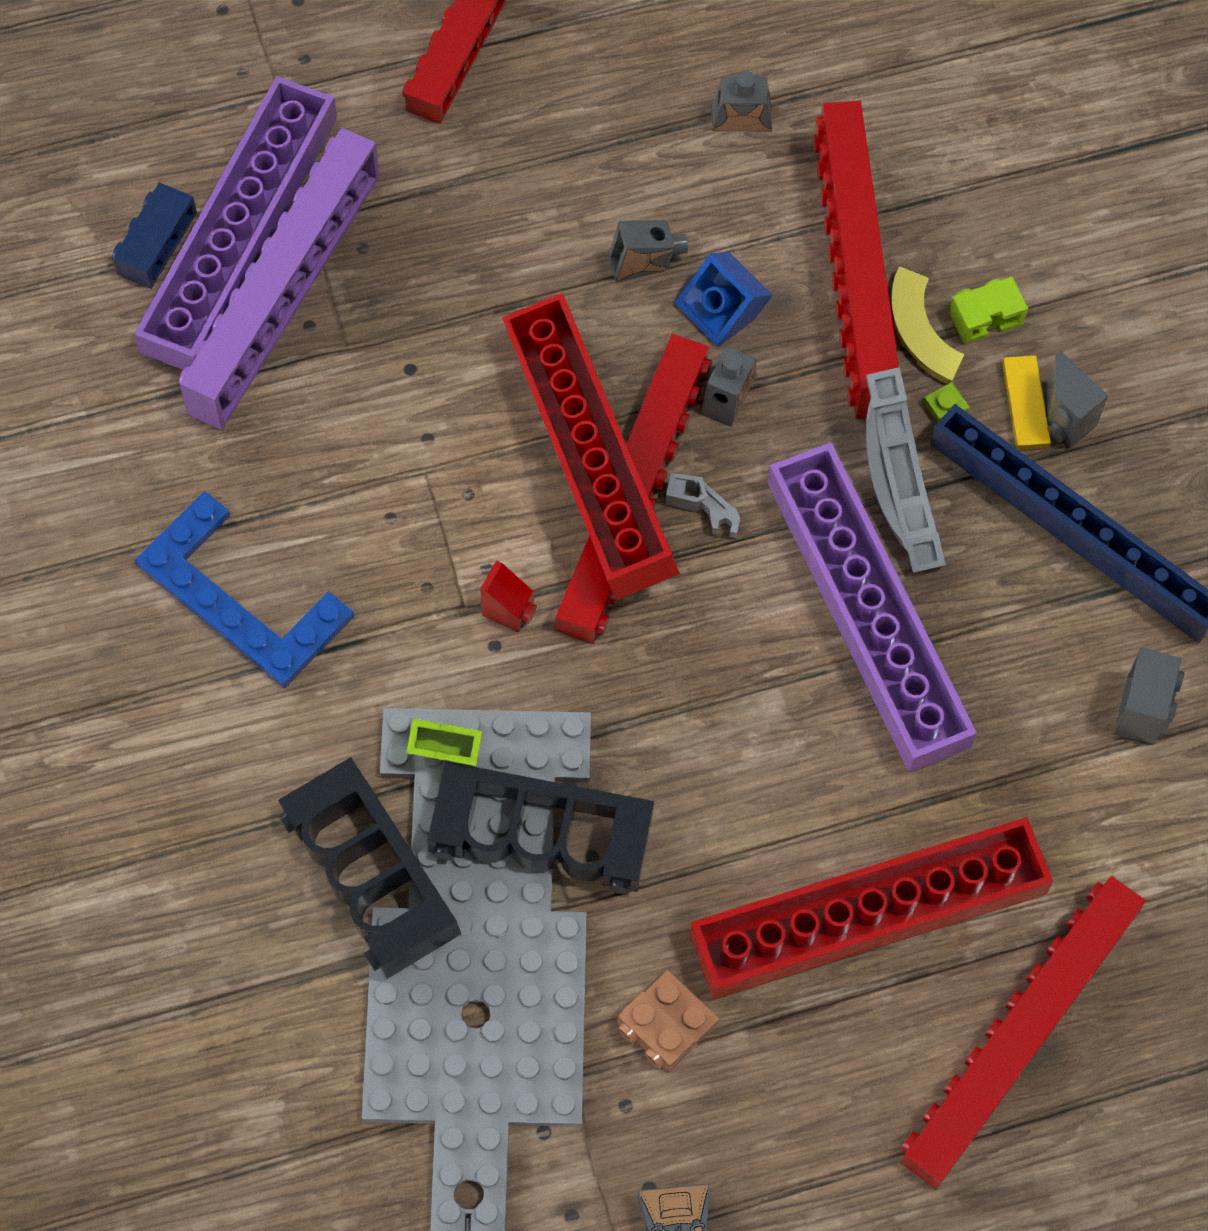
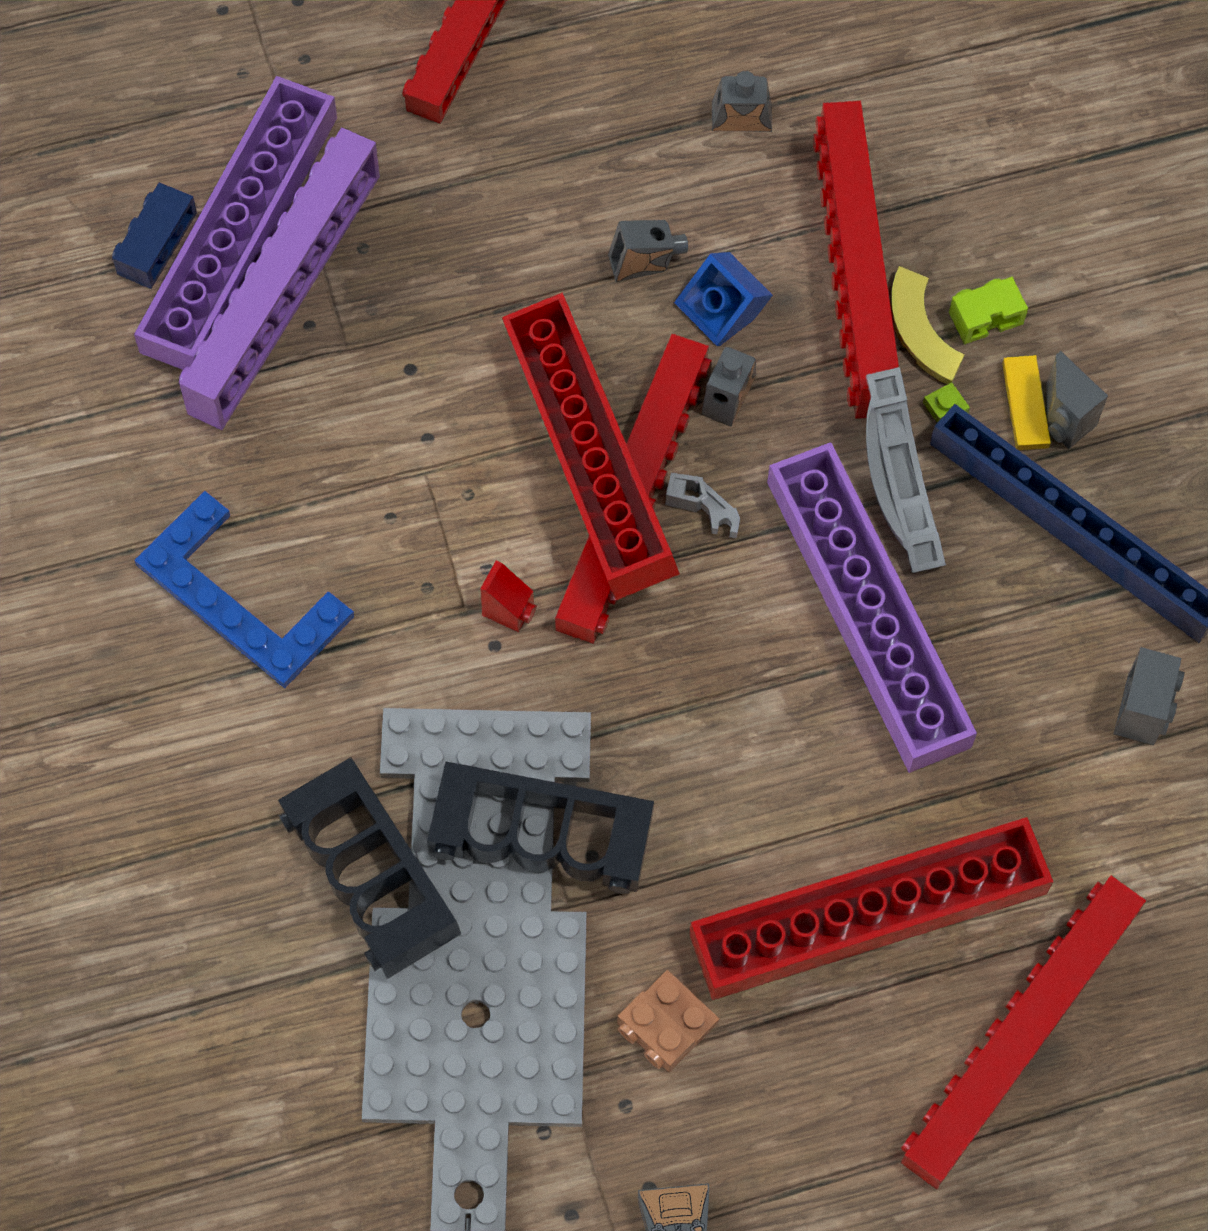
lime brick [406,718,483,766] -> none

